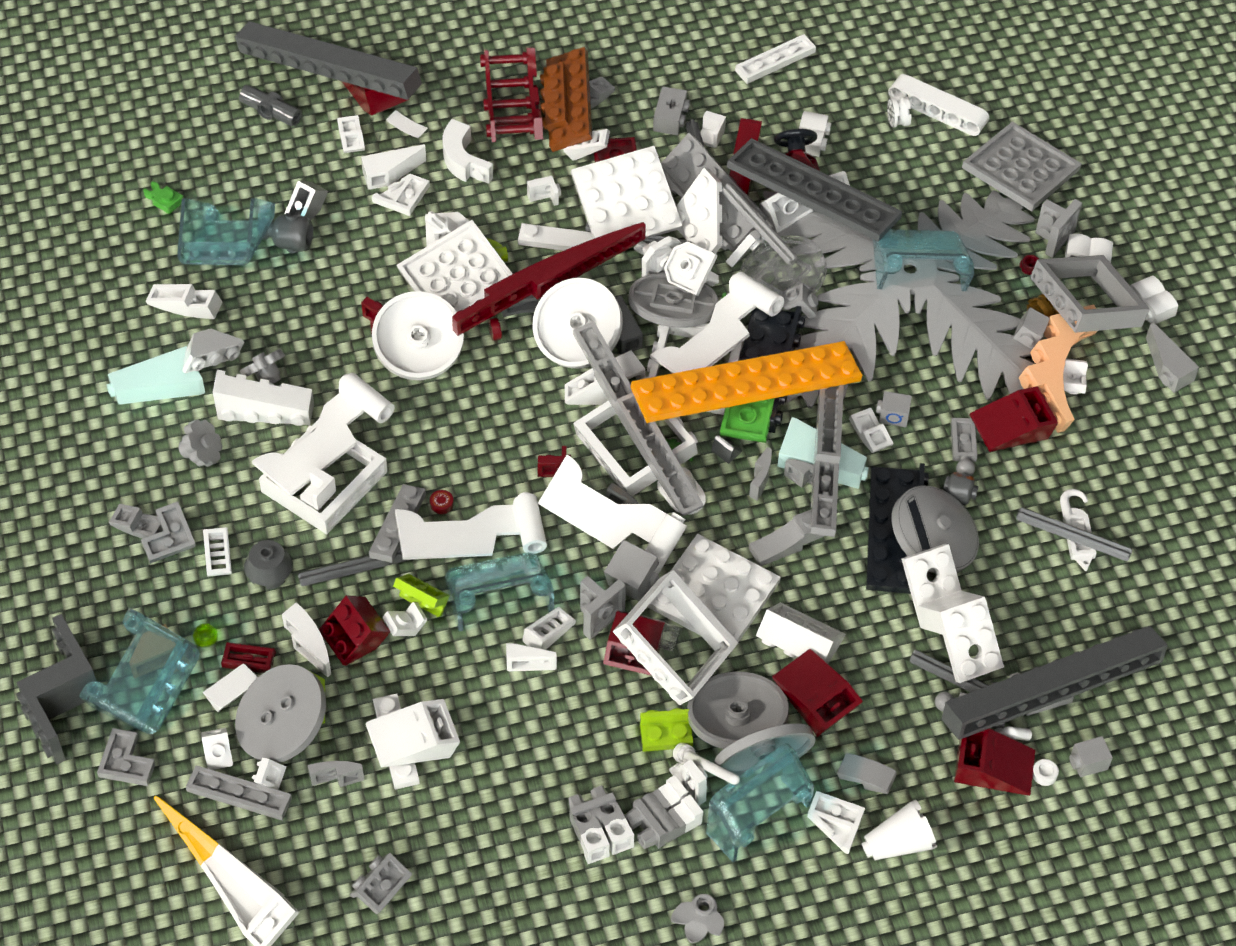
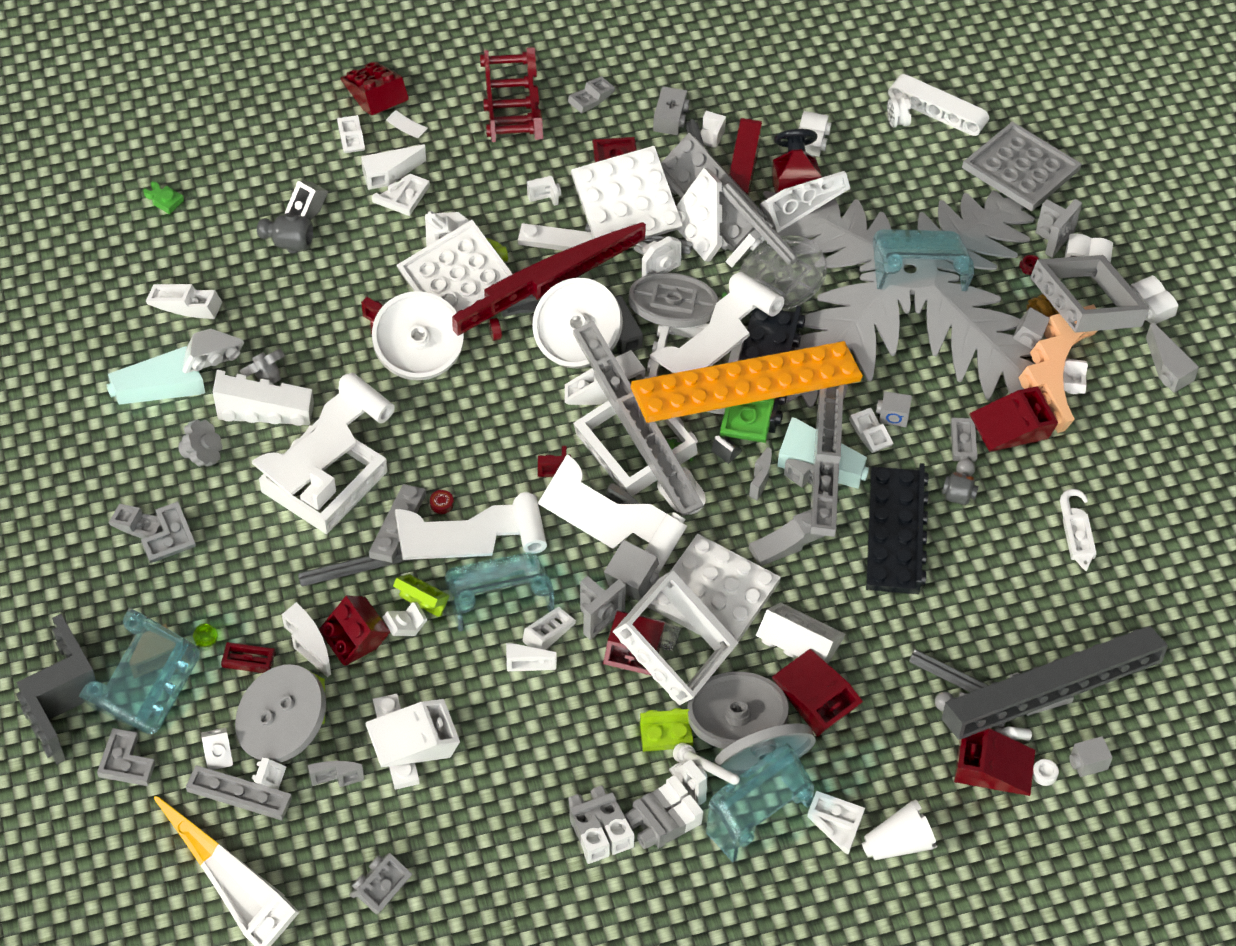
clear light blue windscreen [177,198,275,265] -> none
white slope [203,527,232,577] -> none
white slope [203,663,258,713] -> none
dark grey brick [234,21,422,100] -> none
dark grey piece [239,85,302,126] -> none
dark grey cone [244,540,293,589] -> none
white arch [443,119,493,184] -> none
dark orange plate [540,47,592,152] -> none
white slope [564,129,610,161] -> none
white piece [664,242,719,296] -> none
light grey plate [671,894,724,943] -> none
dark grey plate [727,138,903,242] -> none
white plate [735,34,816,84] -> none
light grey bracket [783,283,819,319] -> none
light grey slope [837,753,897,794] -> none
light grey dish [892,486,979,574] -> none
white bracket [901,544,1004,683] -> none
axle [1016,507,1132,561] -> none

